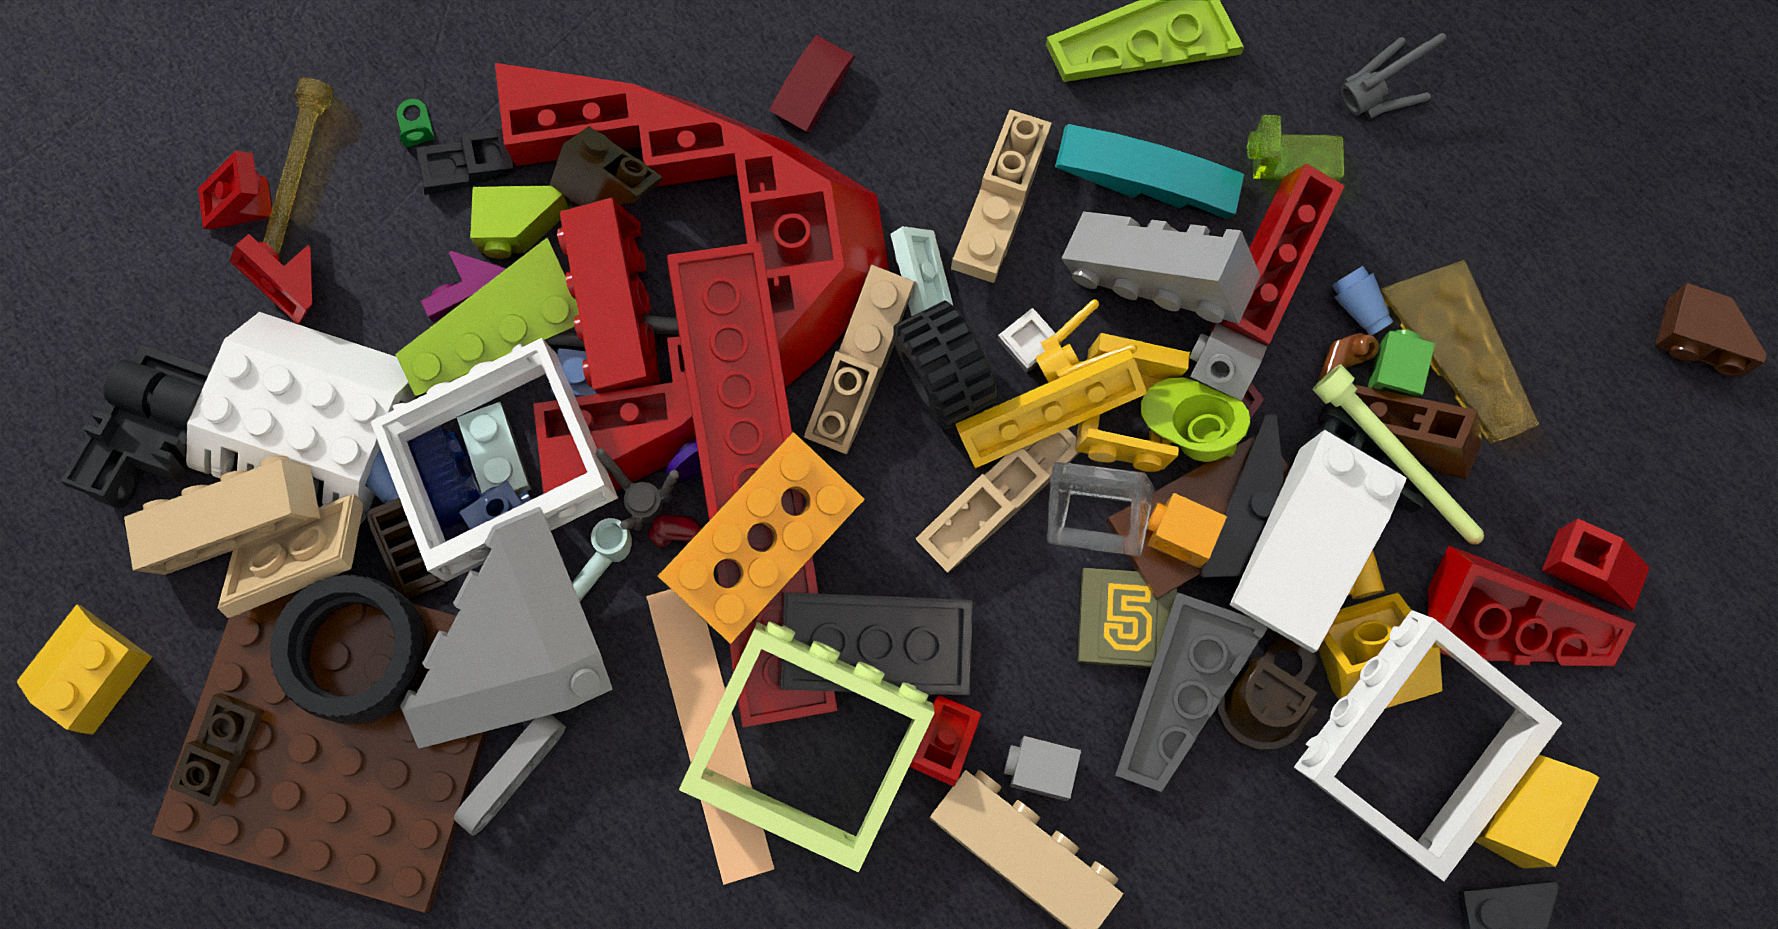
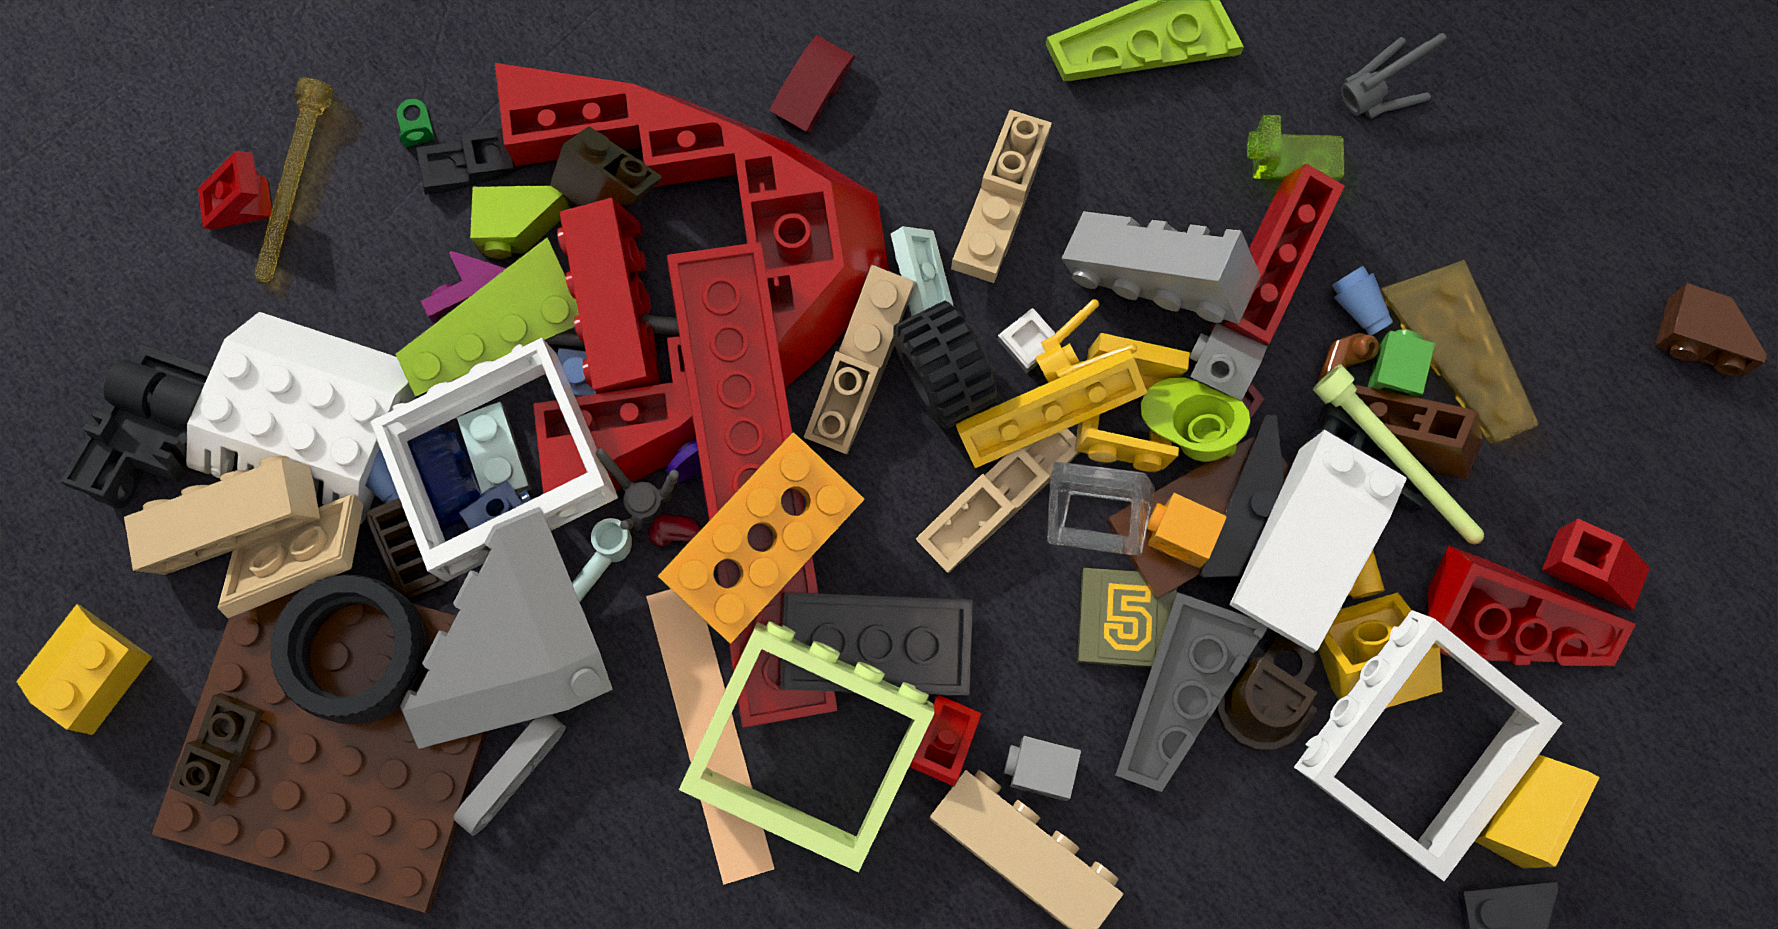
red slope [229,234,312,324] -> none
teal slope [1055,124,1244,219] -> none

